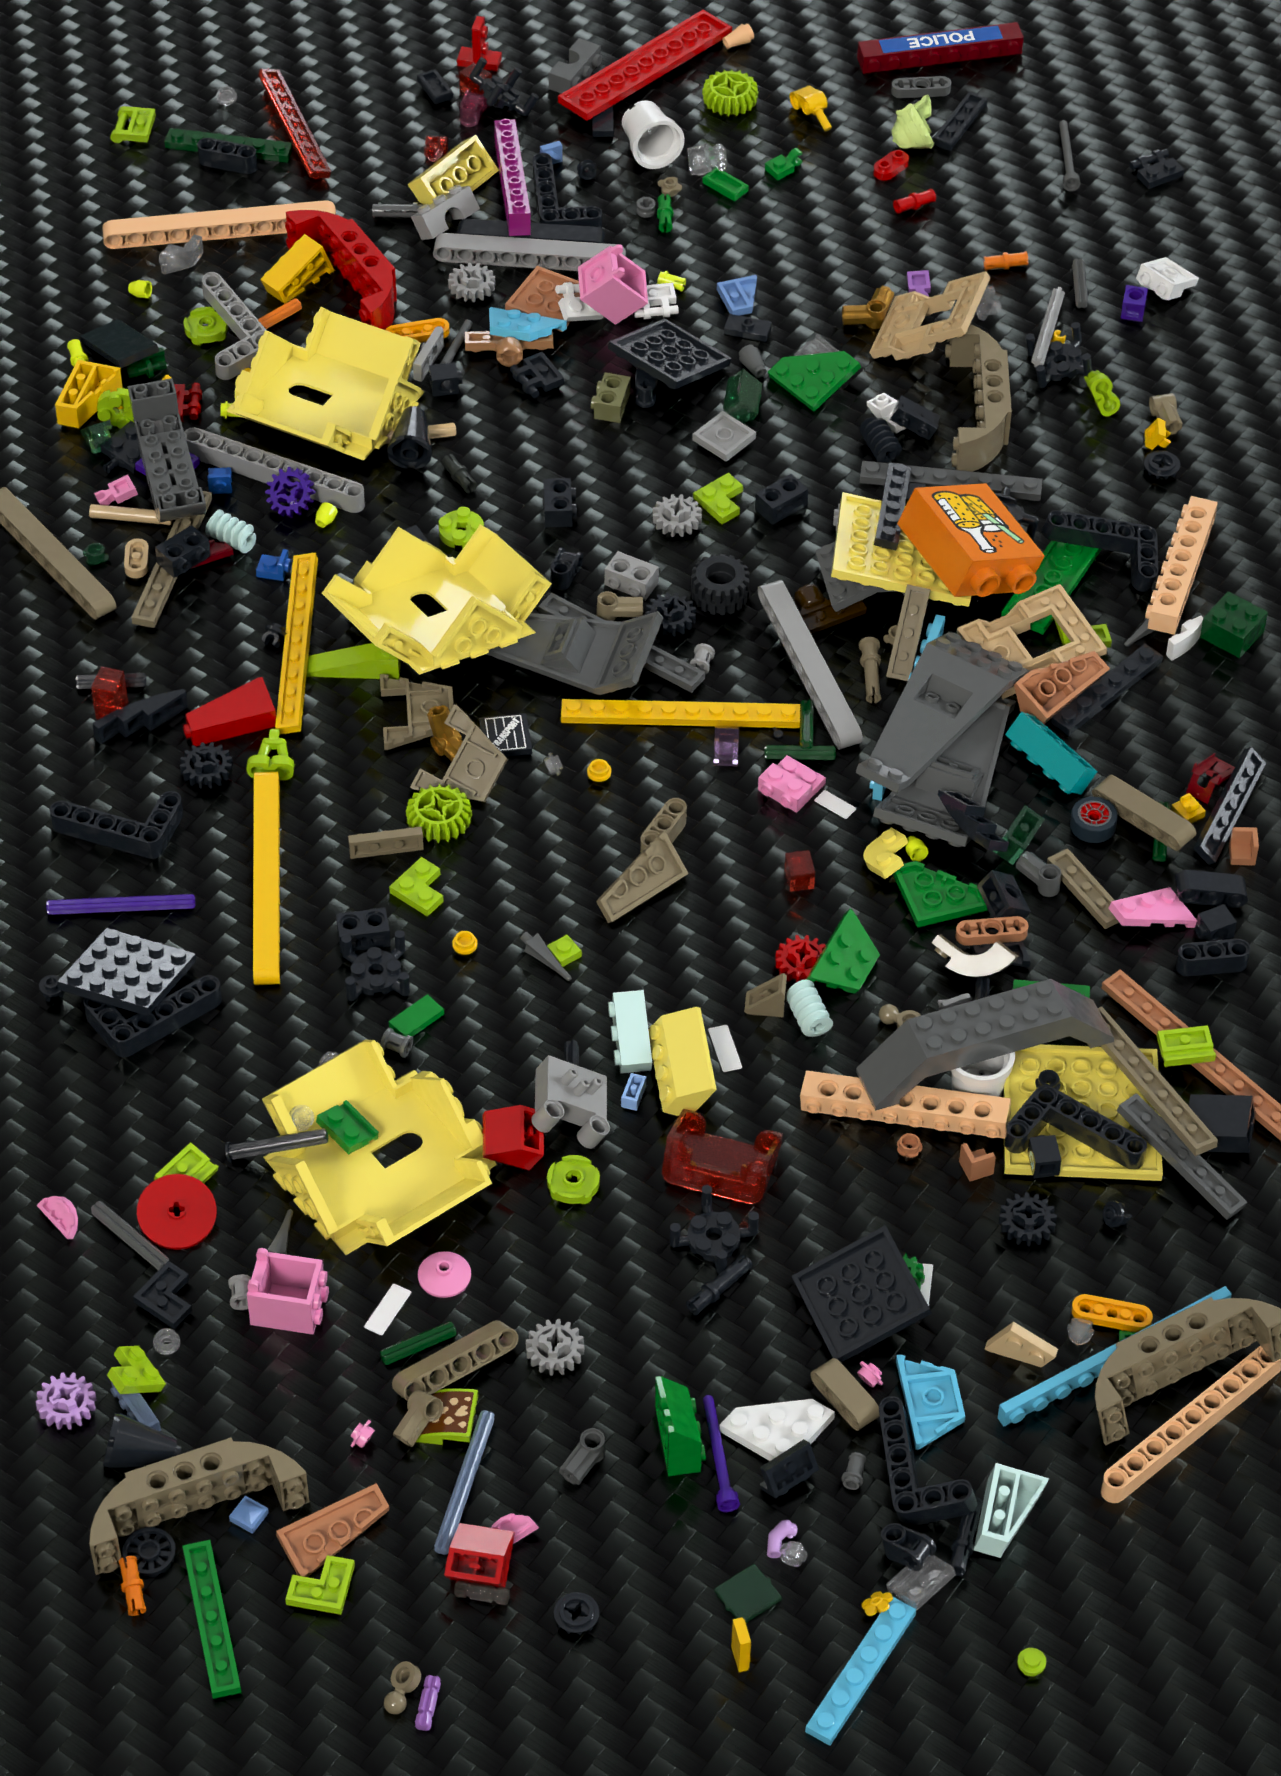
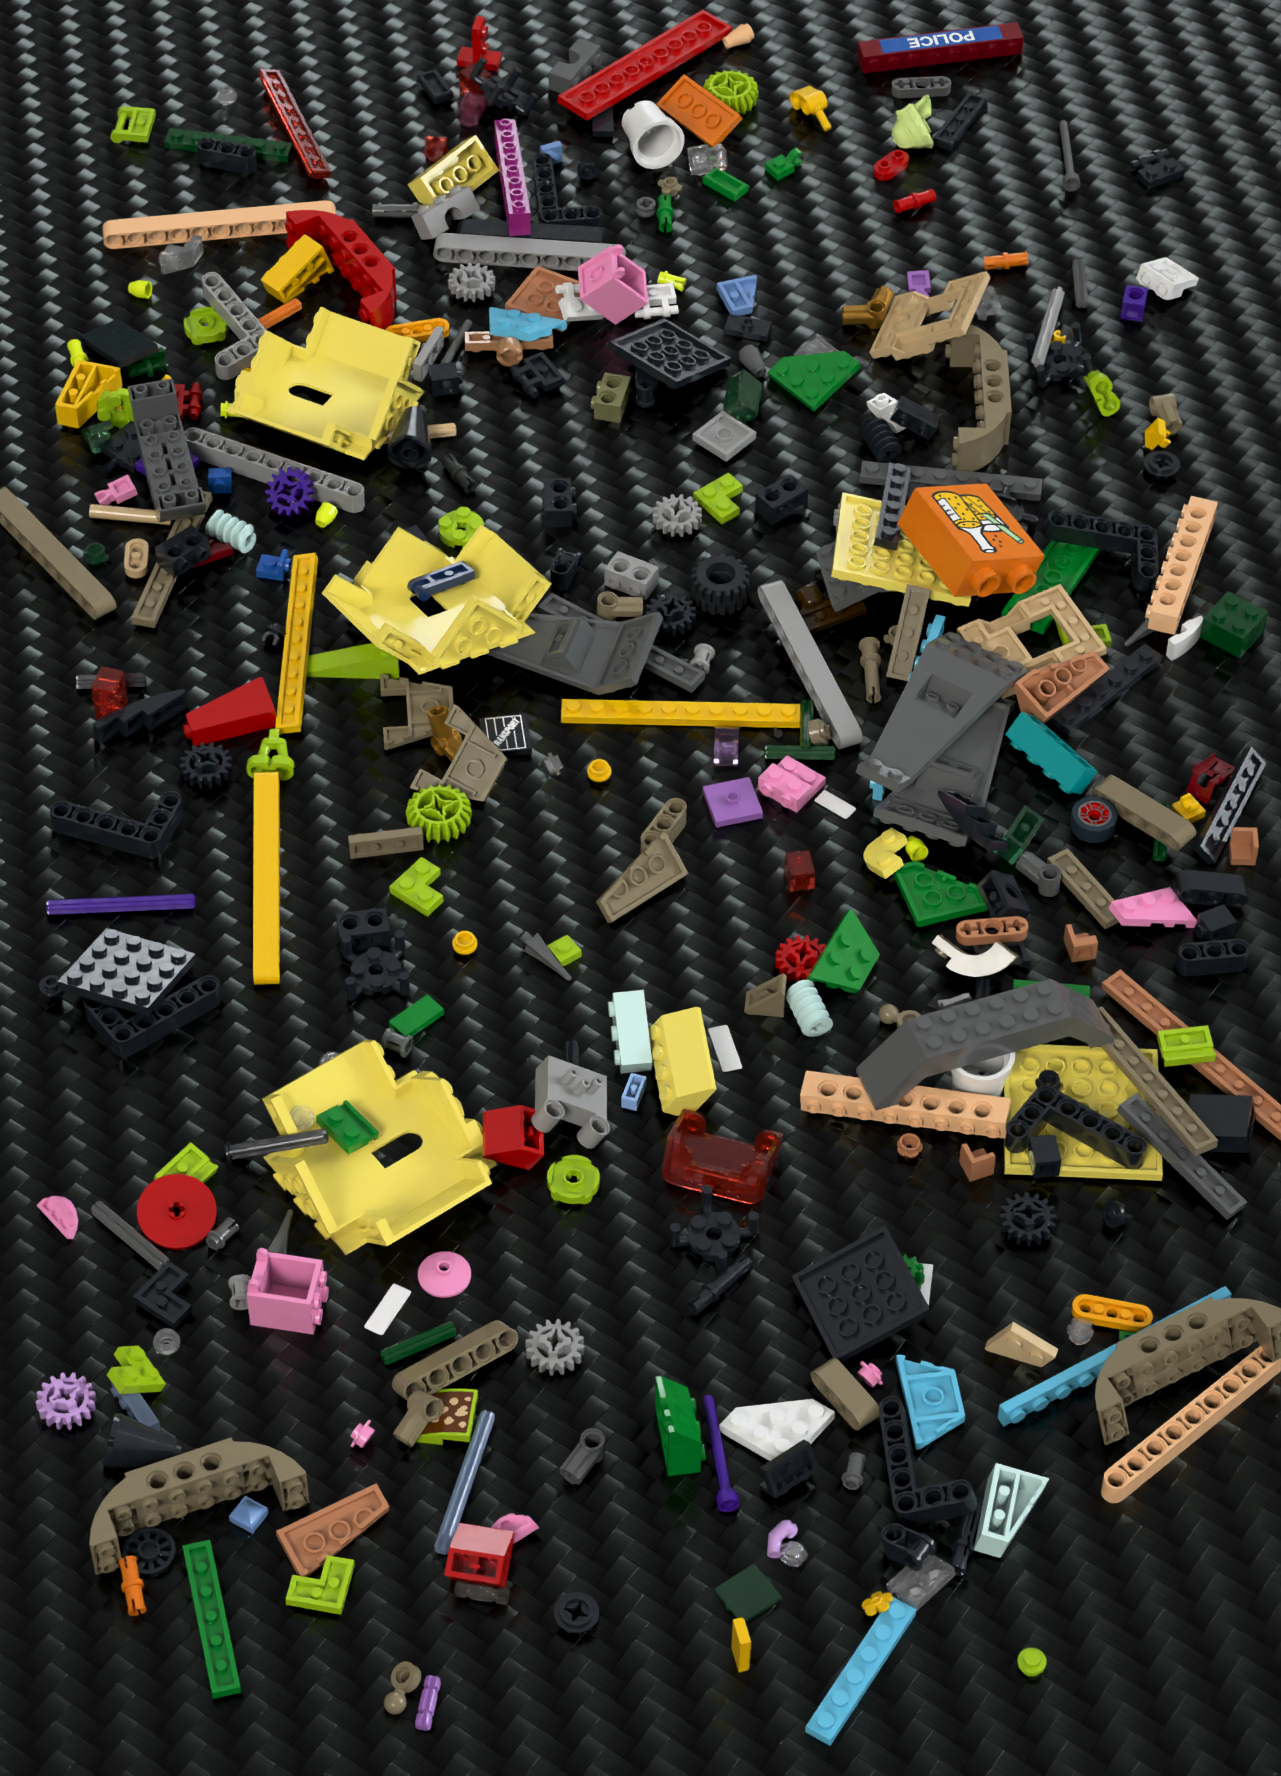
none -> dark grey pin [206,1217,239,1250]
none -> dark blue plate [407,561,475,601]
none -> orange plate [656,74,742,149]
none -> medium lavender plate [703,777,763,828]
none -> dark tan plate [808,719,833,746]
none -> nougat panel [1064,924,1098,962]

